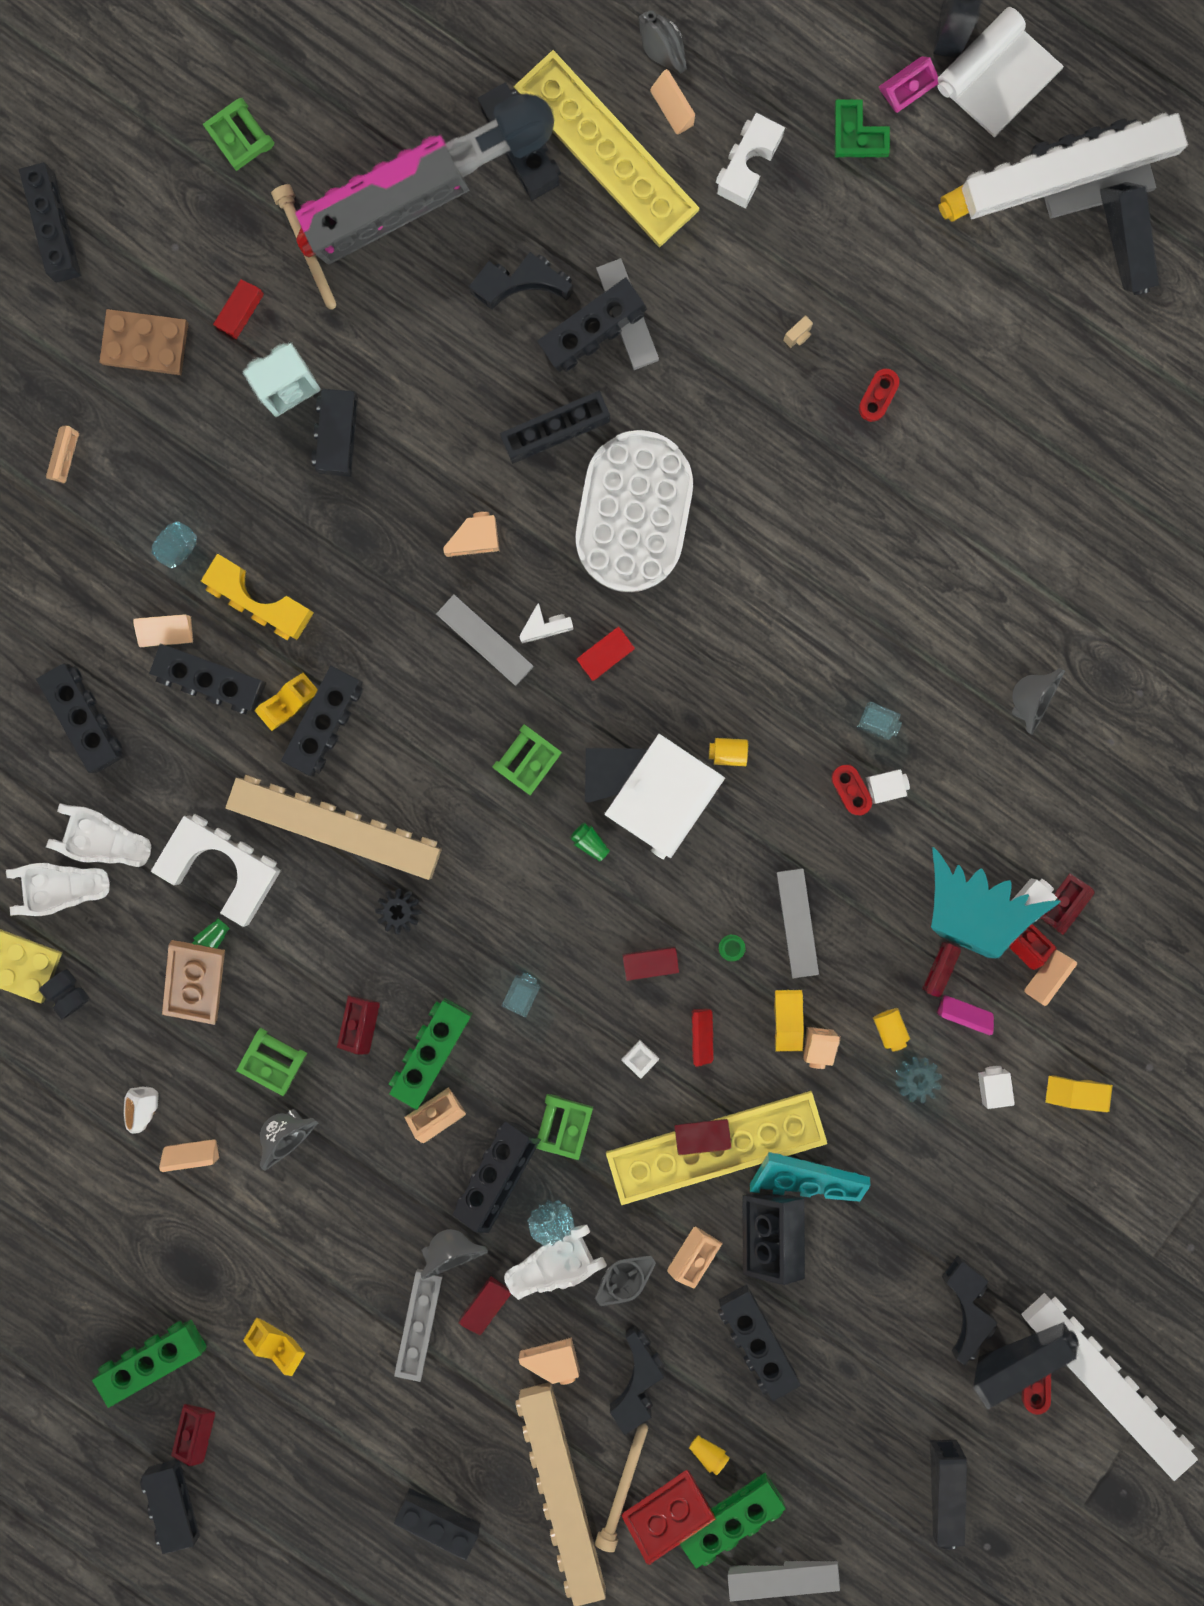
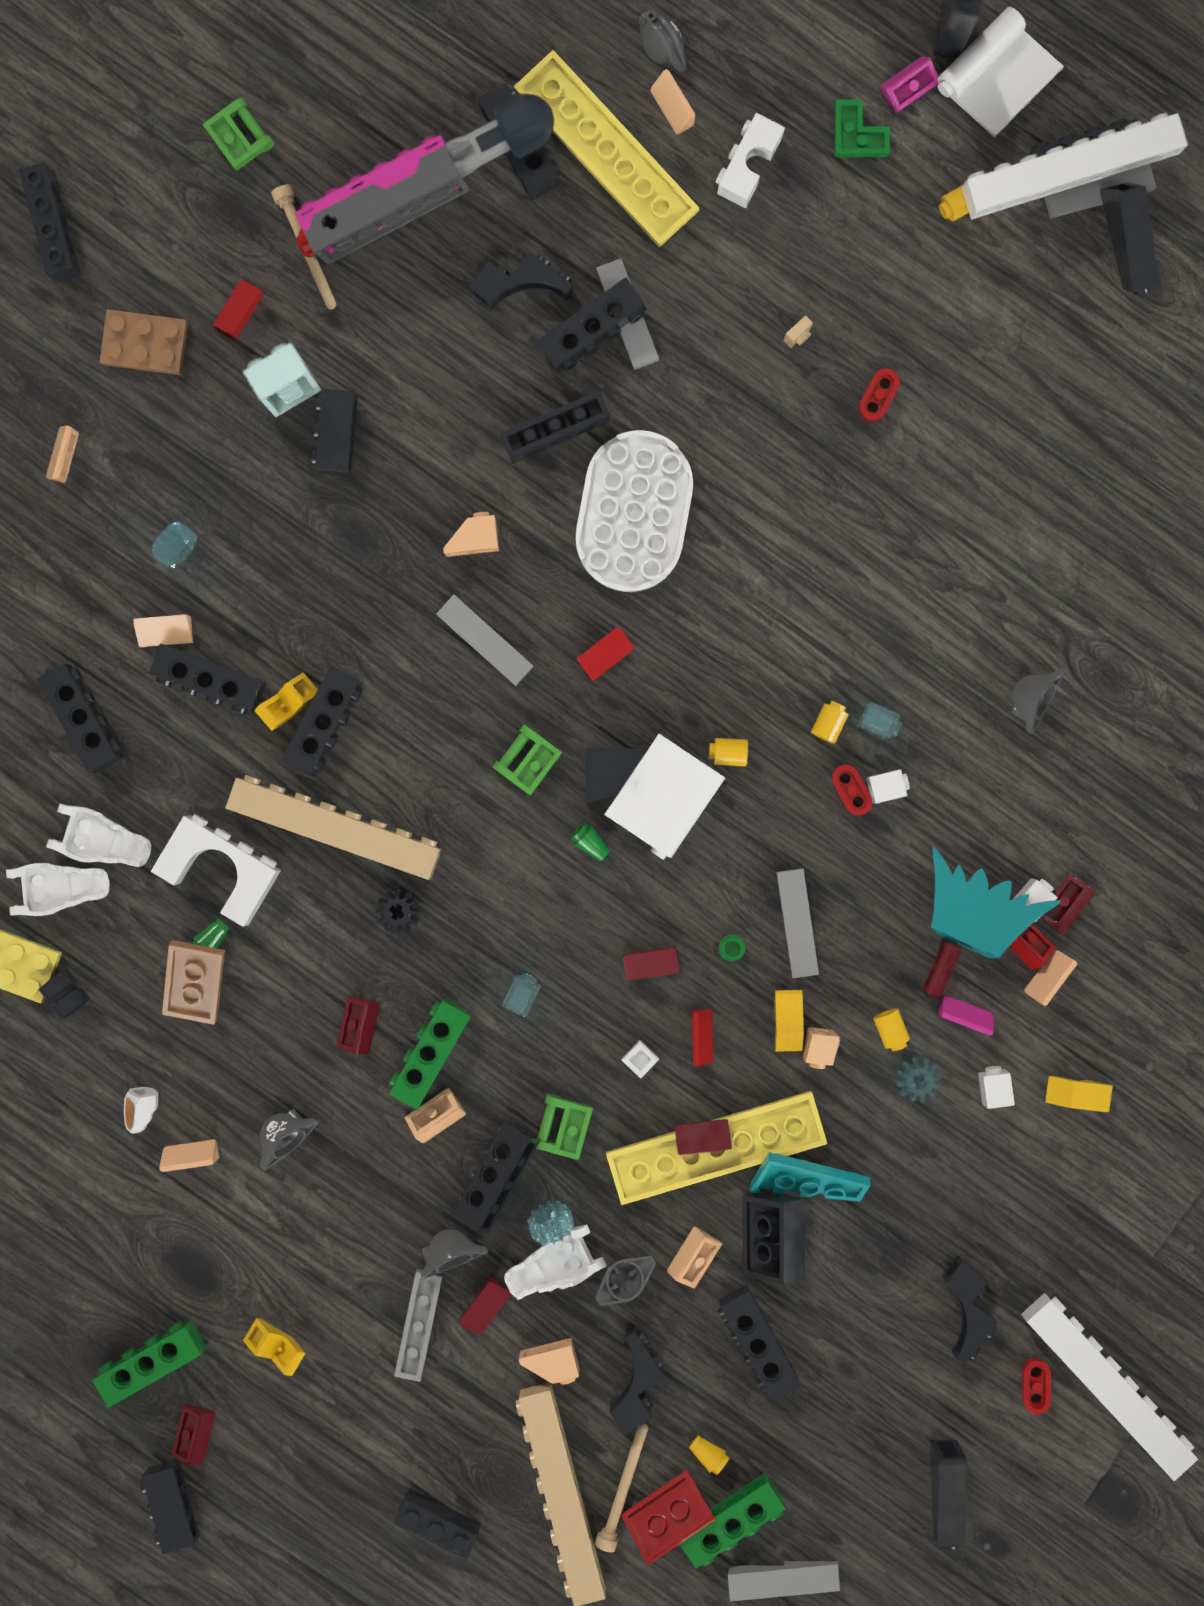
yellow arch [201,554,314,640] -> none
bright green plate [236,1028,308,1096] -> none
white slope [520,603,574,644] -> none
black slope [973,1322,1079,1409] -> none
none -> yellow brick [810,701,848,744]

